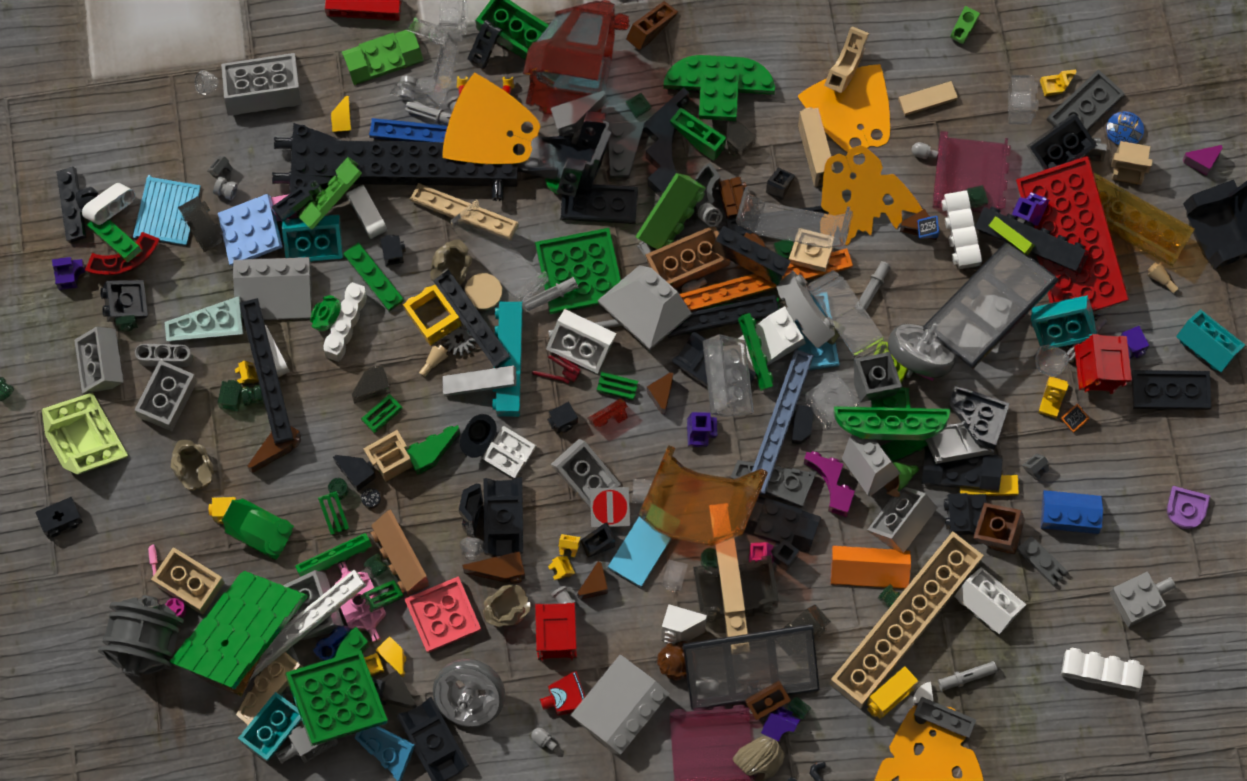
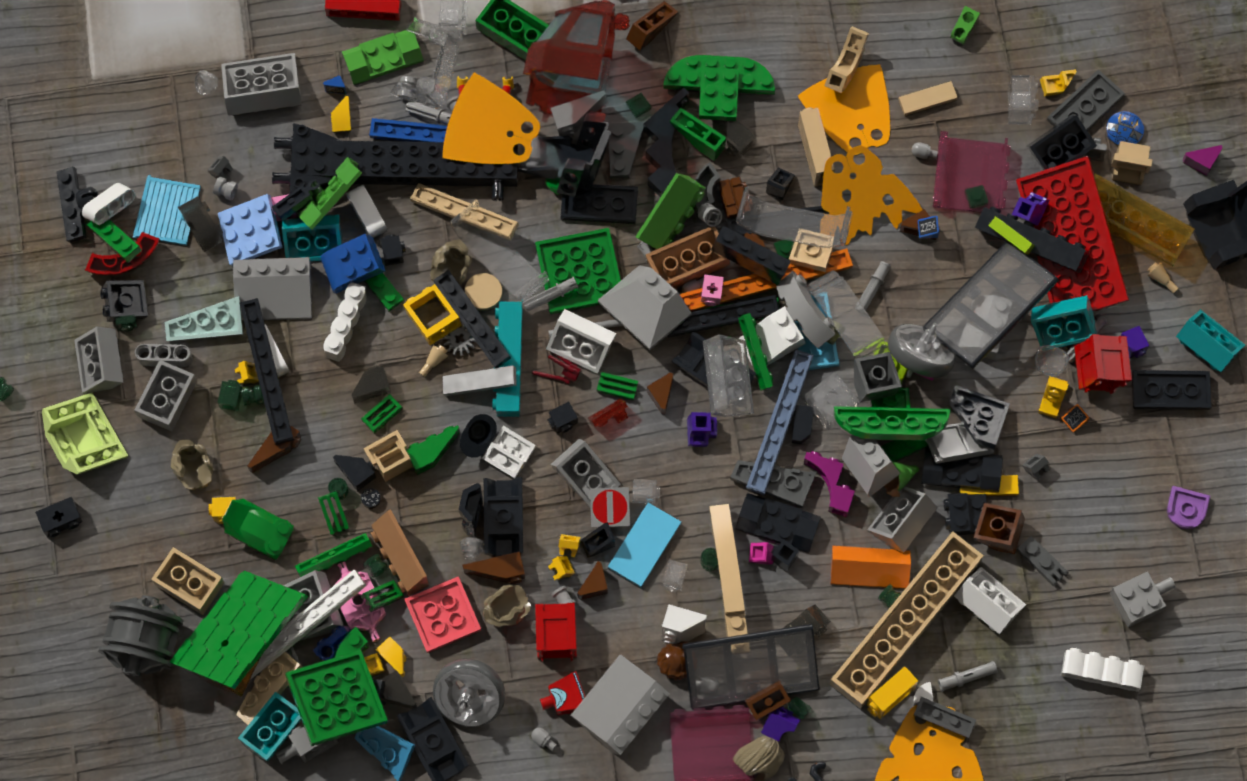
dark purple brick [52,257,86,290] -> none
bright pink piece [148,544,158,576] -> none
dark pink wheel [165,598,187,618] -> none
green tile [310,295,341,332] -> none
black plate [467,20,502,69] -> none
clear orange windscreen [638,445,768,546] -> none
clear smoke windscreen [693,555,779,623] -> none
white brick [941,190,982,270] -> none
blue slope [1041,490,1103,534] -> none
none -> blue brick [320,234,386,294]
none -> blue slope [323,76,347,94]
none -> bright pink brick [701,275,723,306]

